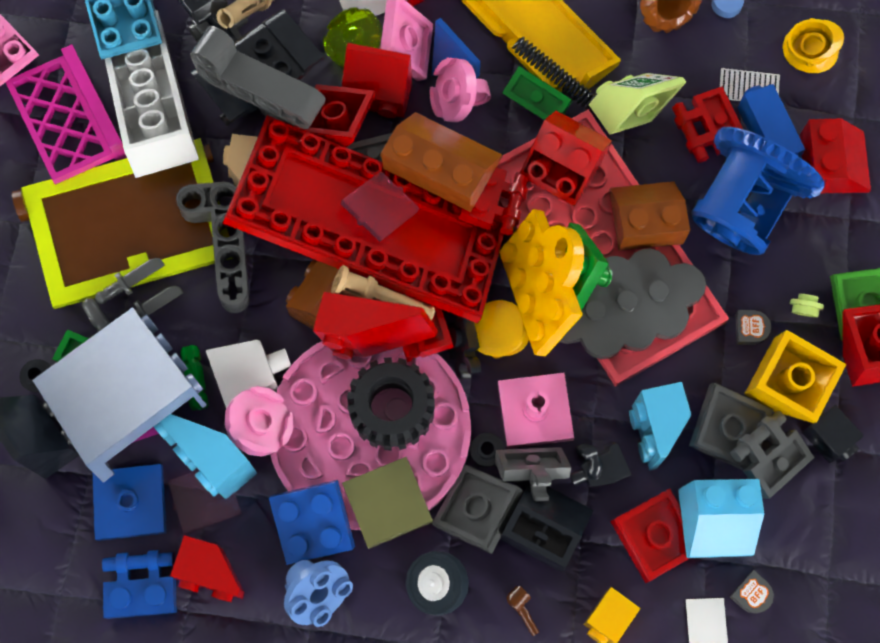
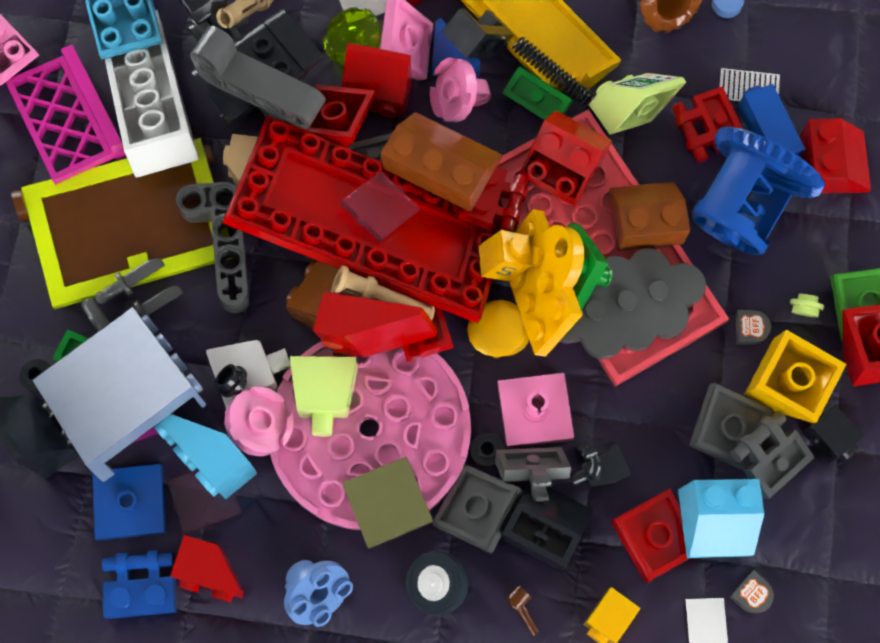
green axle [180,345,209,411] -> none
blue plate [269,480,355,565] -> none
black tyre [347,357,435,451] -> none
black plate [447,317,481,379] -> none
medium azure slope [629,382,691,471] -> none
yellow piece [782,18,844,73] -> none
none -> black plate [215,364,247,398]
none -> yellowish green torso [290,356,358,437]
none -> black panel [442,9,514,58]
none -> yellow brick [478,230,532,282]

